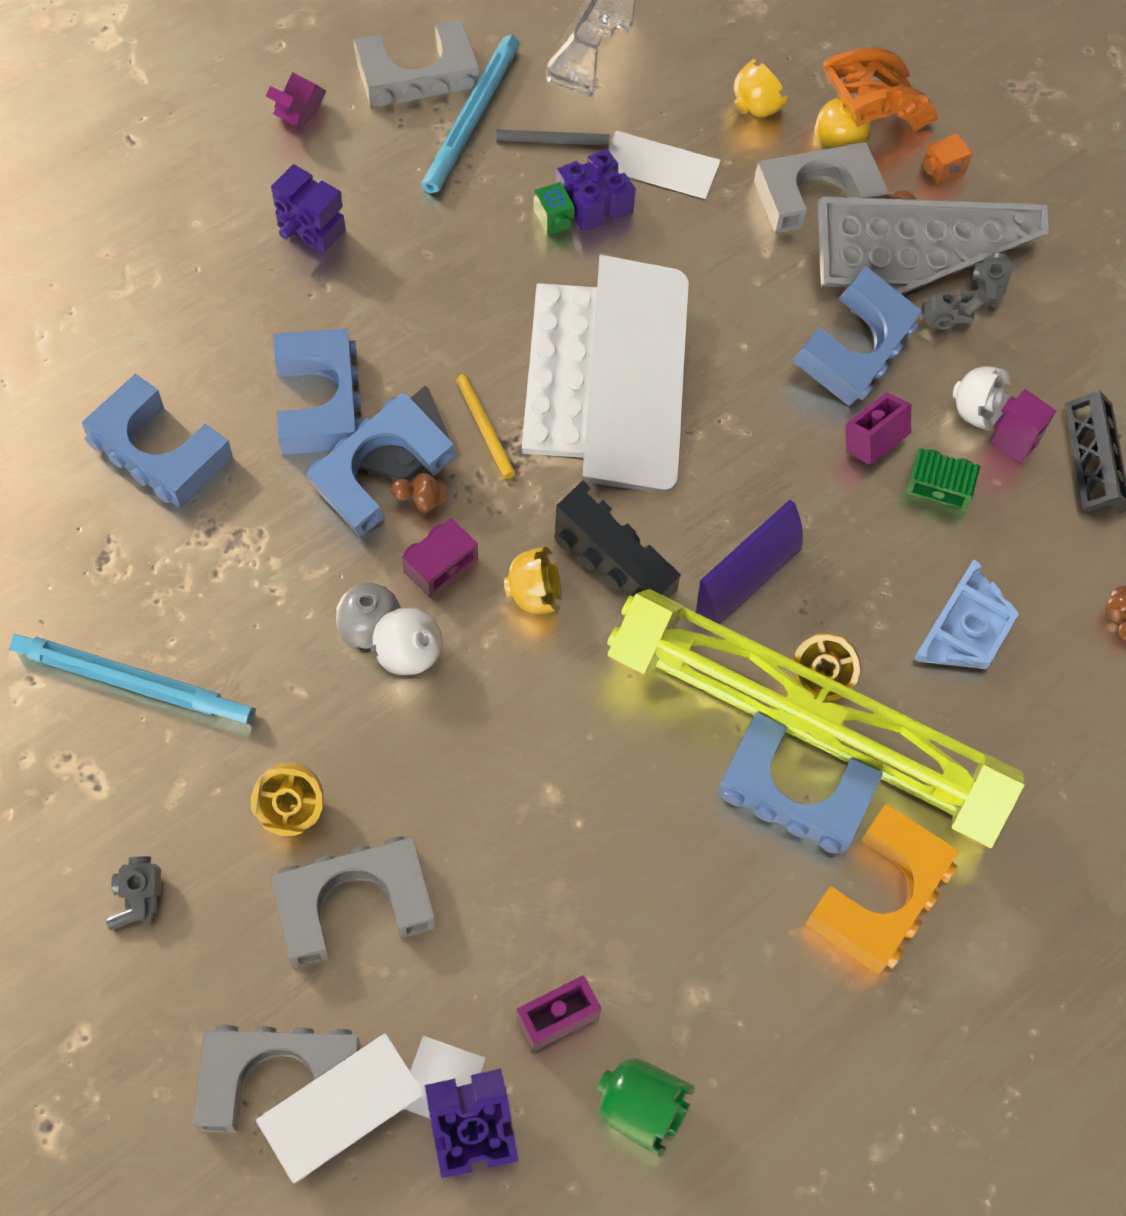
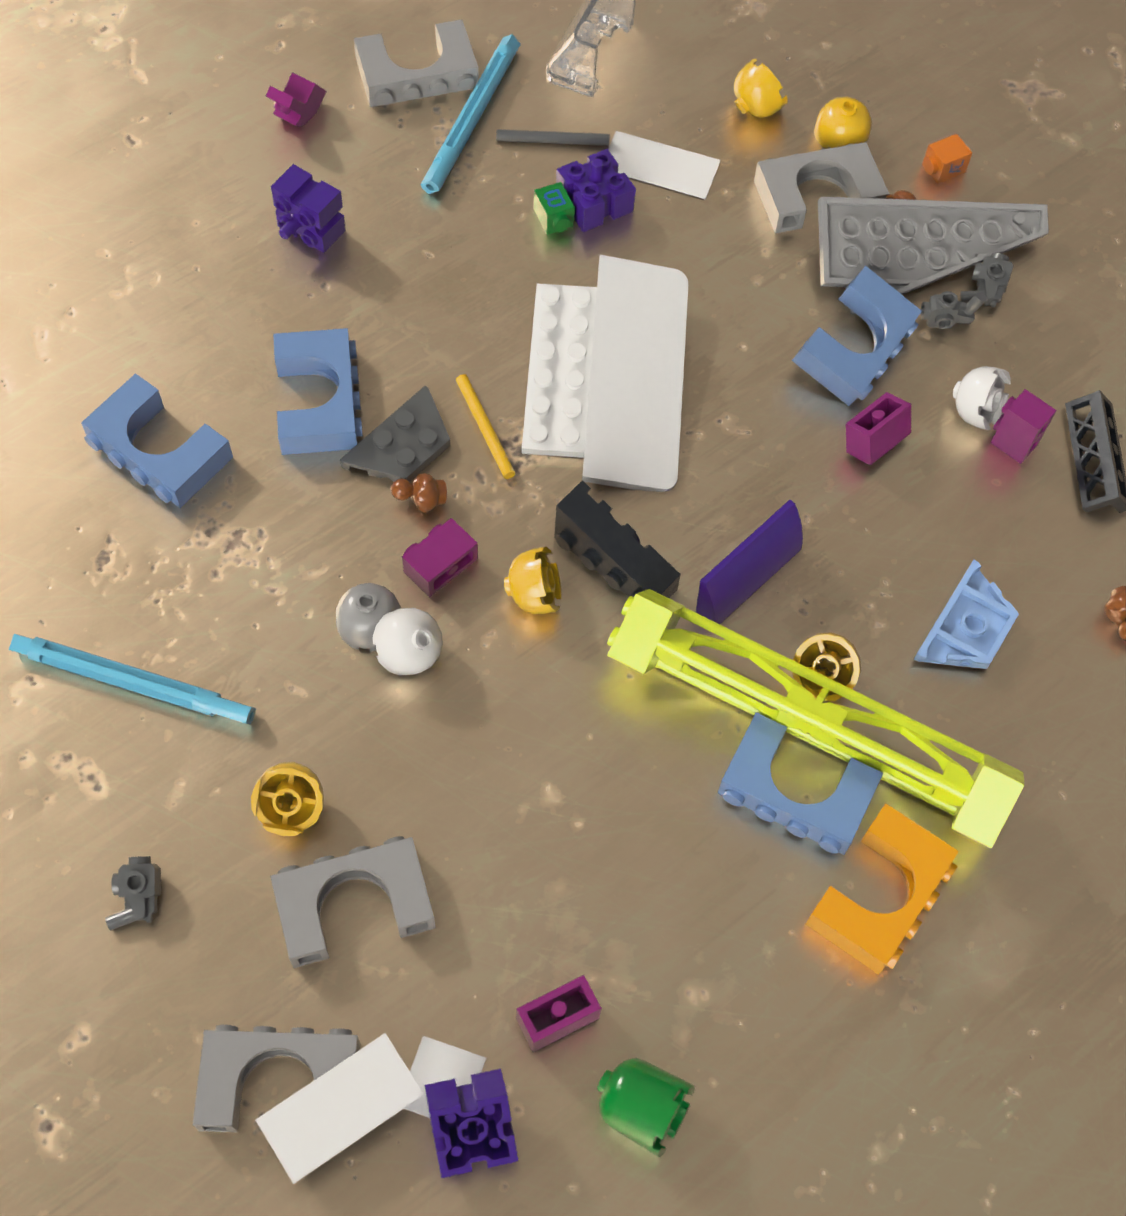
medium blue arch [305,392,457,538] -> none
orange fence [823,47,939,132] -> none
green brick [905,448,980,510] -> none

